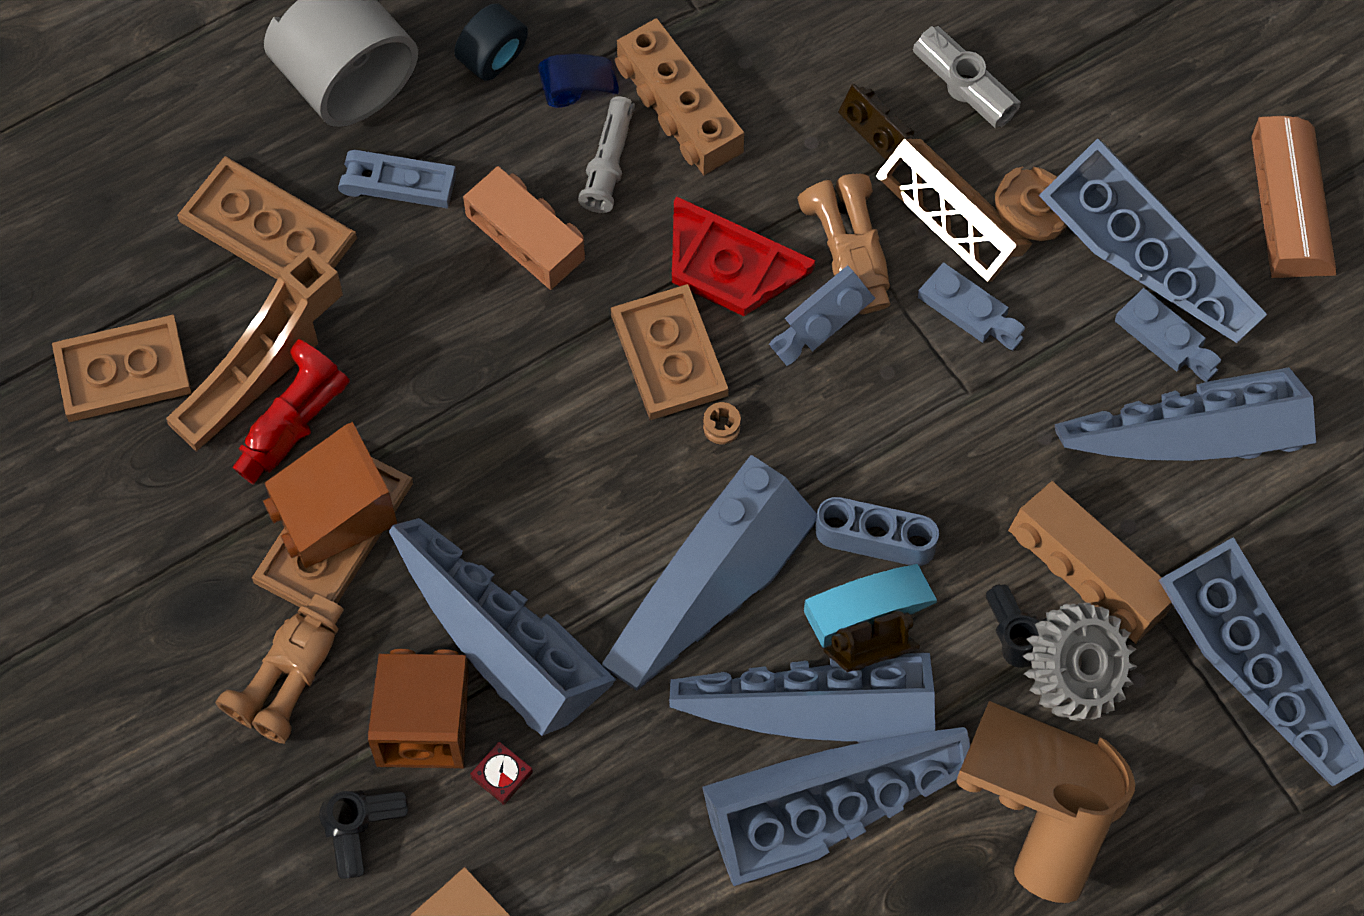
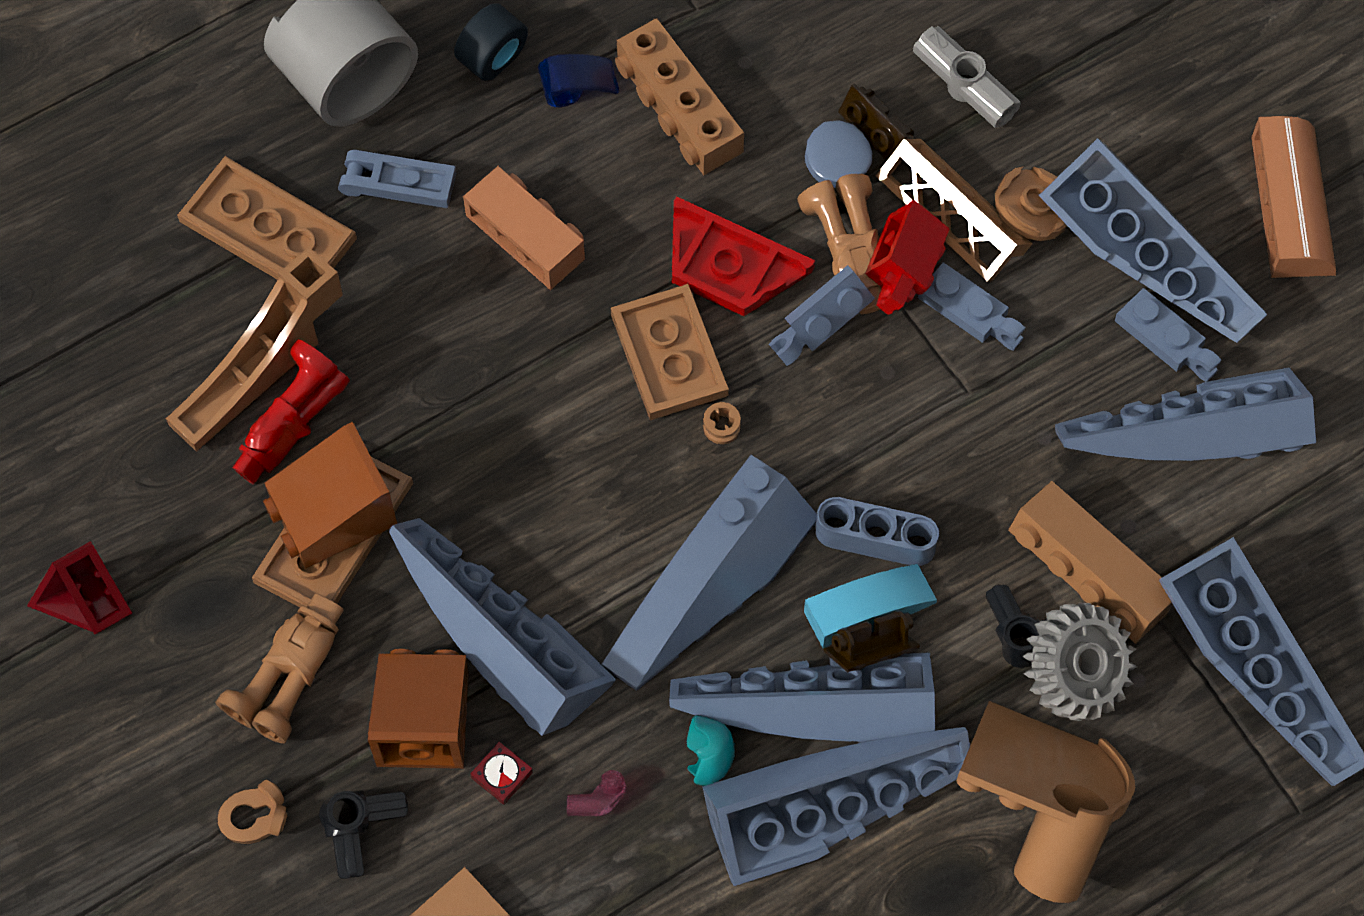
medium nougat plate [52,315,192,422] -> none
light grey pin [578,96,635,213] -> none
none -> dark red slope [27,541,132,635]
none -> medium nougat piece [218,780,287,844]
none -> clear pink arm [567,770,627,816]
none -> teal hair [687,715,735,786]
none -> sand blue piece [805,120,872,188]
none -> red hinge [865,200,950,315]

